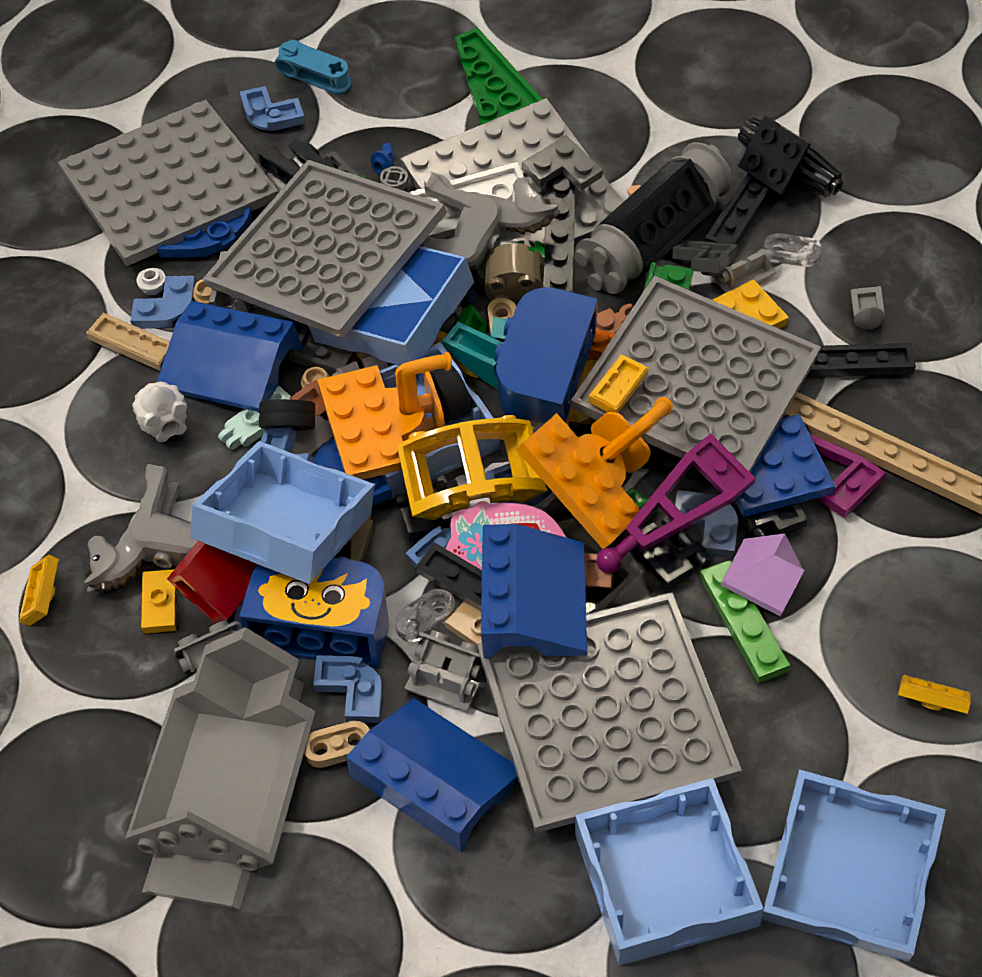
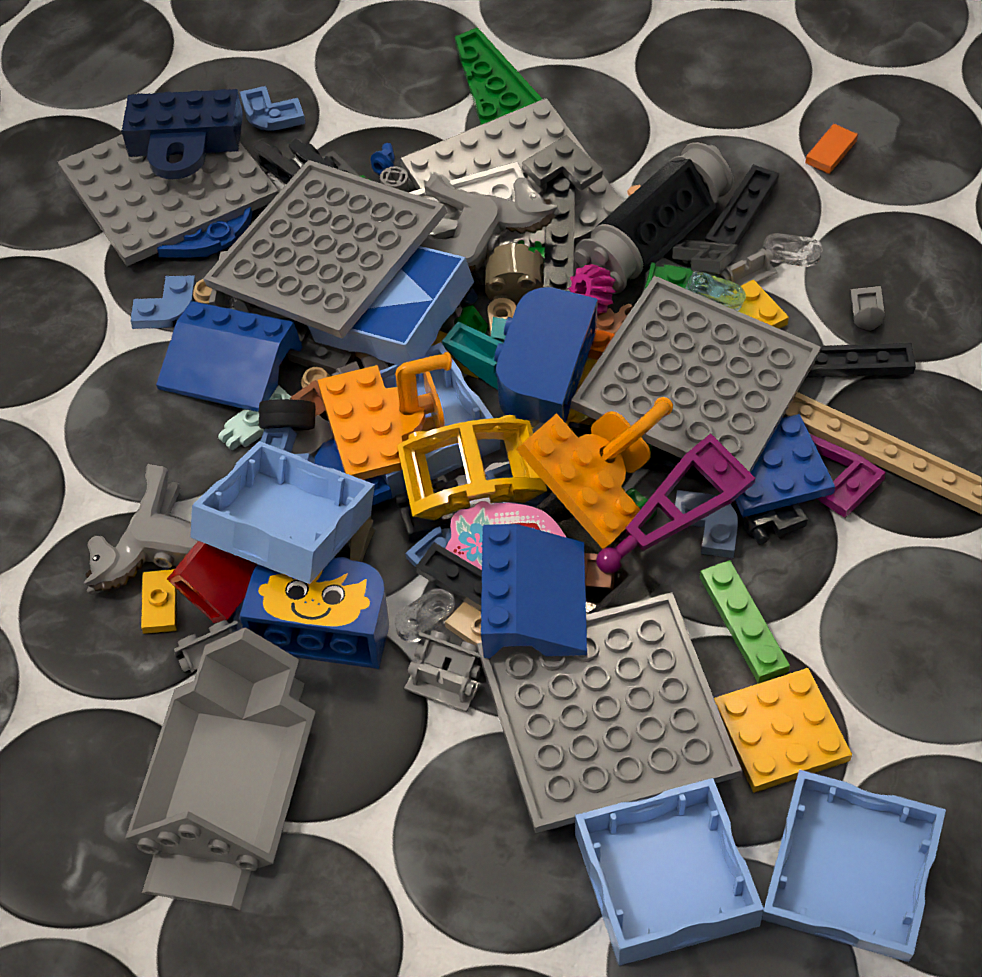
yellow plate [19,555,59,626] -> none
tan plate [86,313,170,371] -> none
white animal [132,381,188,442] -> none
white plate [136,268,165,295] -> none
dark azure piece [274,40,352,95] -> none
tan plate [304,721,370,768] -> none
medium blue plate [313,656,383,723] -> none
blue piece [346,698,519,852] -> none
black tyre [423,366,471,423] -> none
yellow plate [588,354,649,413] -> none
black plate [632,516,711,589] -> none
lavender slope [721,534,804,616] -> none
black plate [738,116,843,197] -> none
yellow plate [898,675,971,714] -> none
none -> dark blue brick [121,89,243,179]
none -> dark pink gear [567,264,616,316]
none -> clear light blue plate [685,272,746,311]
none -> yellow plate [714,668,852,793]
none -> orange tile [805,124,858,174]

